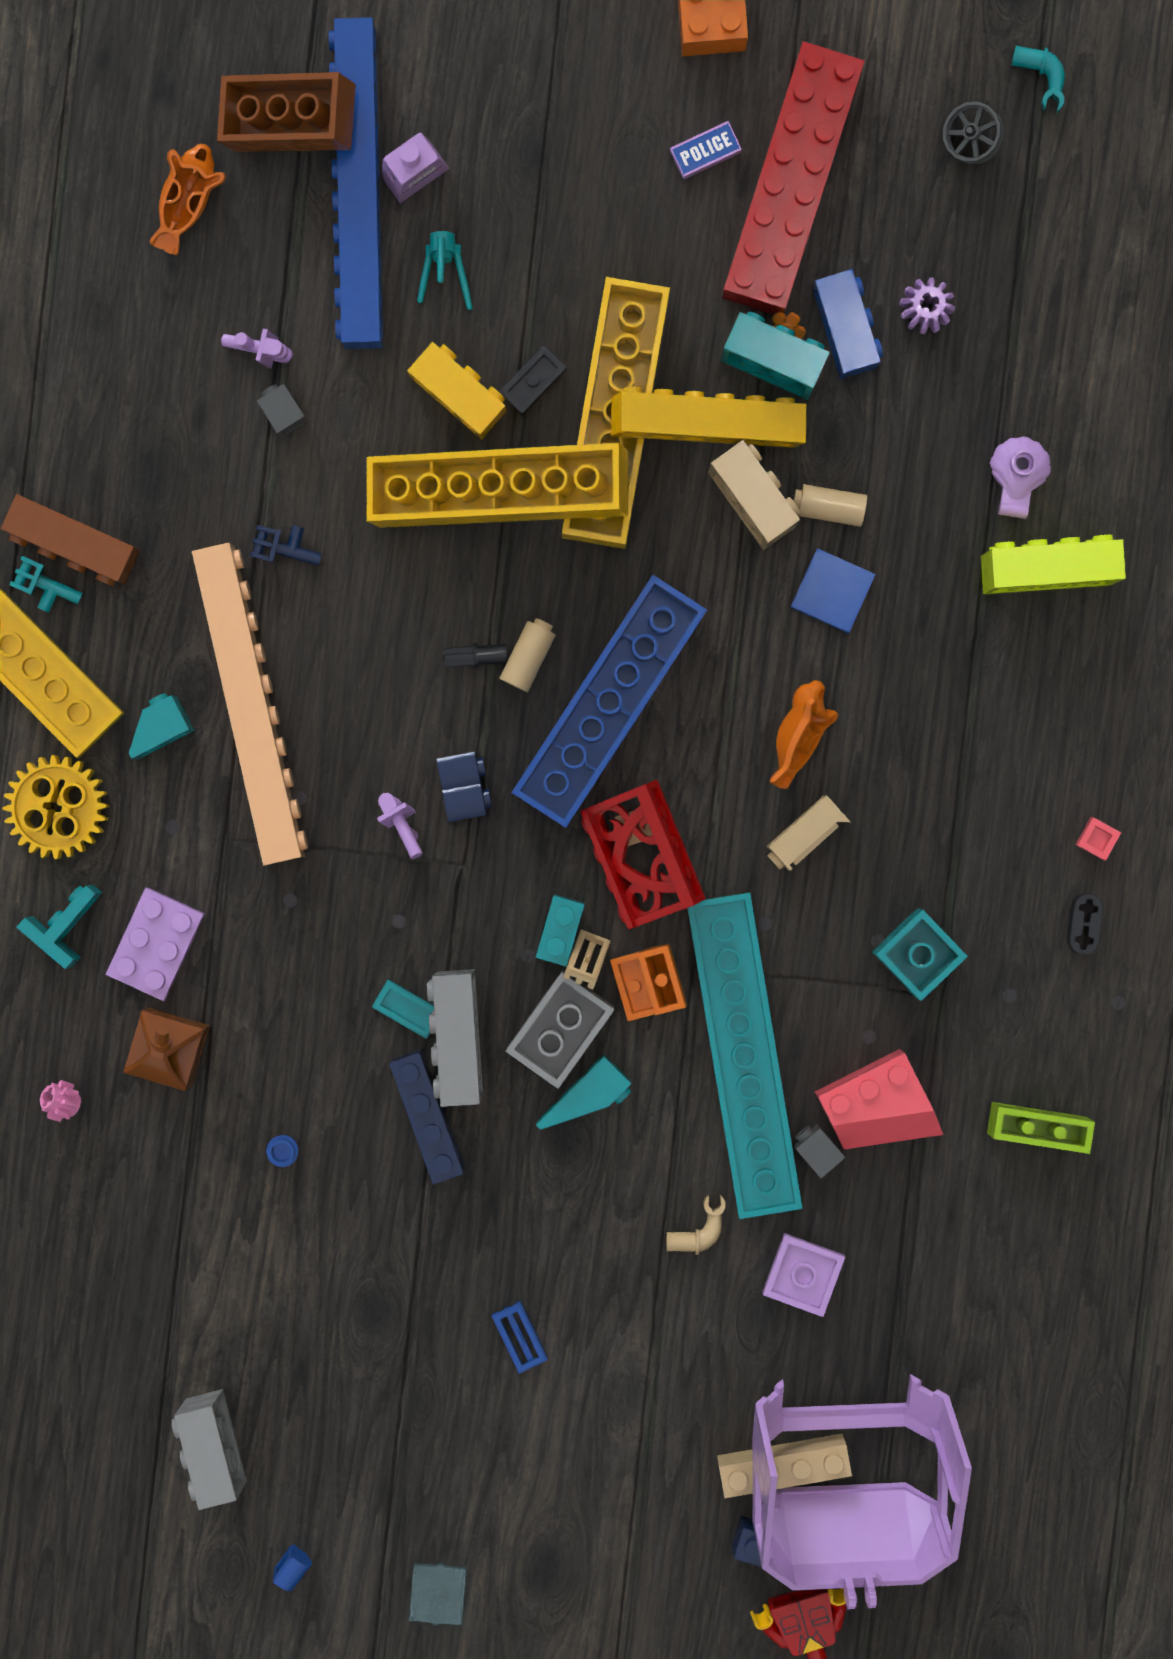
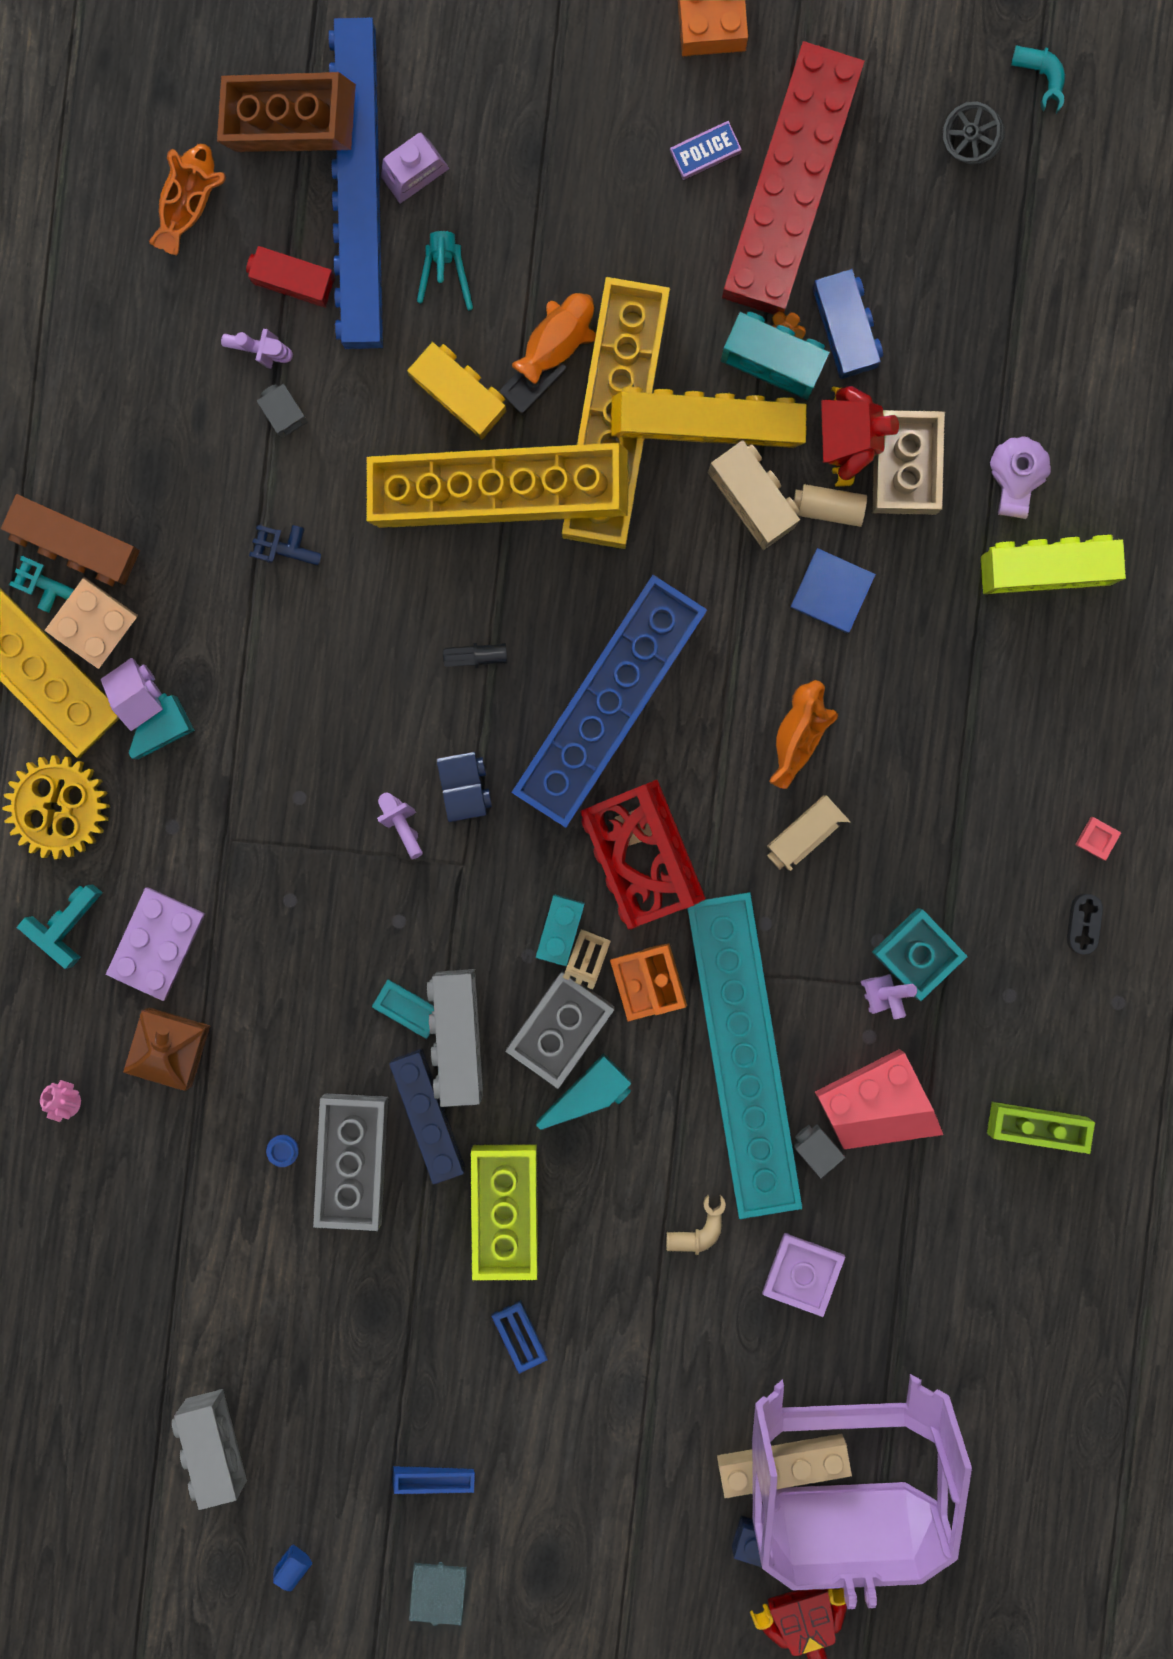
light nougat brick [192,543,308,866] -> none
tan brick [499,618,556,693] -> none
lavender gear [899,277,955,334] -> none
none -> light nougat brick [44,577,138,669]
none -> lavender brick [101,658,163,731]
none -> red brick [246,246,335,308]
none -> light grey brick [313,1093,388,1231]
none -> blue piece [393,1466,475,1494]
none -> neon yellow brick [471,1145,538,1280]
none -> orange animal [512,293,596,384]
none -> red torso [821,386,899,487]
none -> lavender arm [861,974,917,1019]
none -> tan brick [872,410,945,515]

